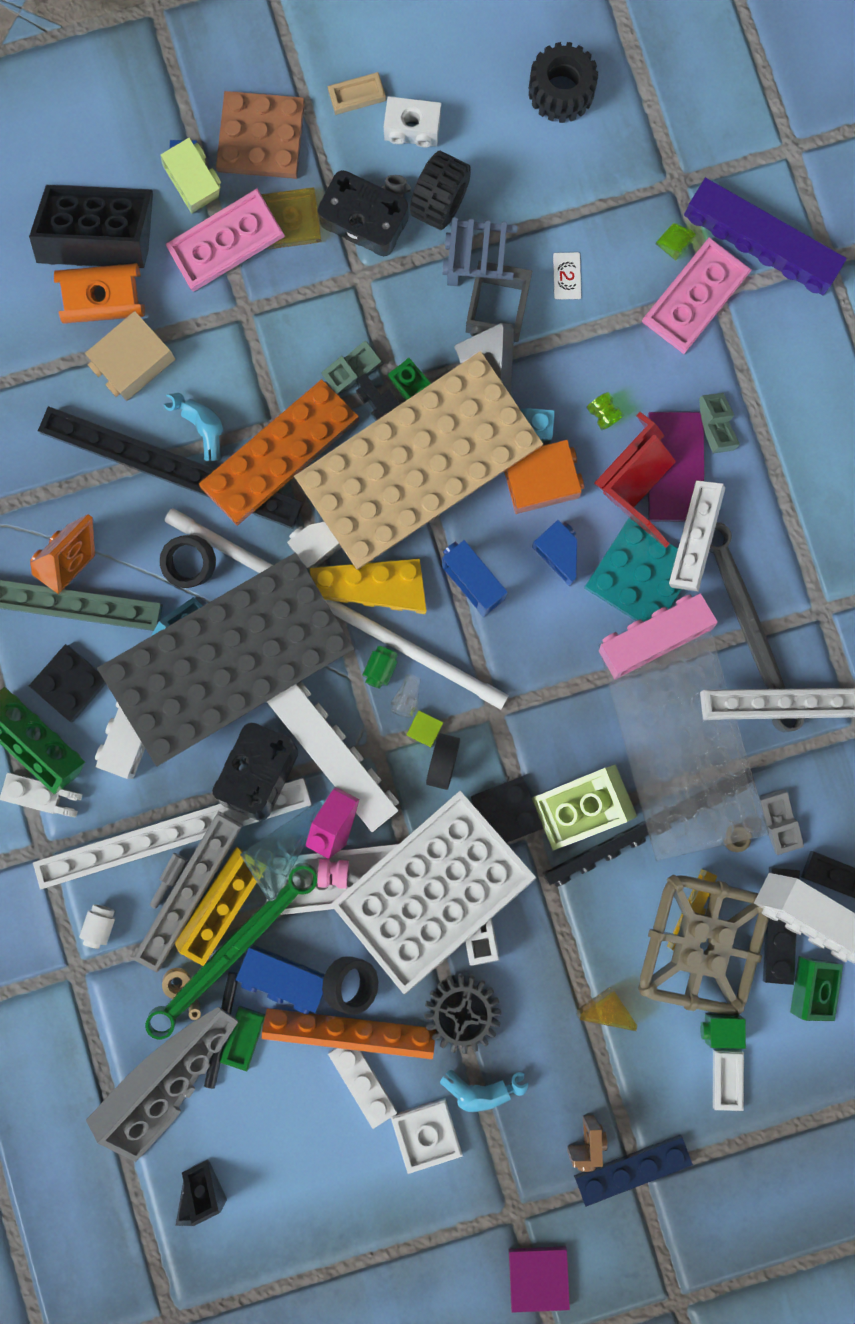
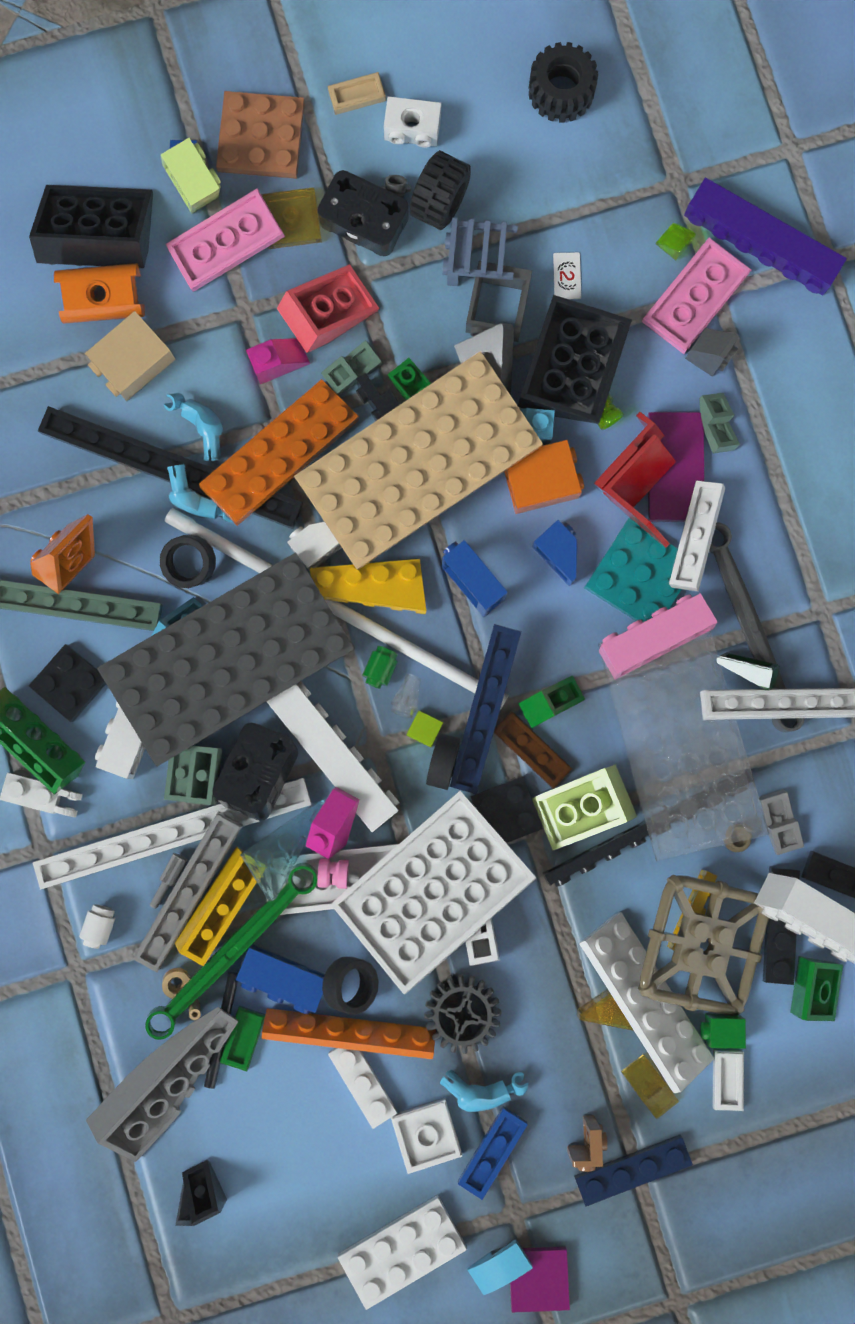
none -> sand green brick [164,746,222,805]
none -> medium azure arm [167,464,233,523]
none -> dark pink slope [246,338,310,385]
none -> coral slope [277,264,380,353]
none -> white plate [337,1195,467,1310]
none -> dark blue plate [449,624,522,794]
none -> blue plate [458,1106,528,1200]
none -> medium azure slope [467,1239,533,1295]
none -> reddish brown tile [494,711,572,789]
none -> black slope [518,295,632,424]
none -> green slope [518,675,586,728]
none -> white plate [579,912,714,1093]
none -> clear yellow slope [621,1054,679,1119]
none -> dark grey slope [685,328,739,376]
none -> slope [716,652,780,691]

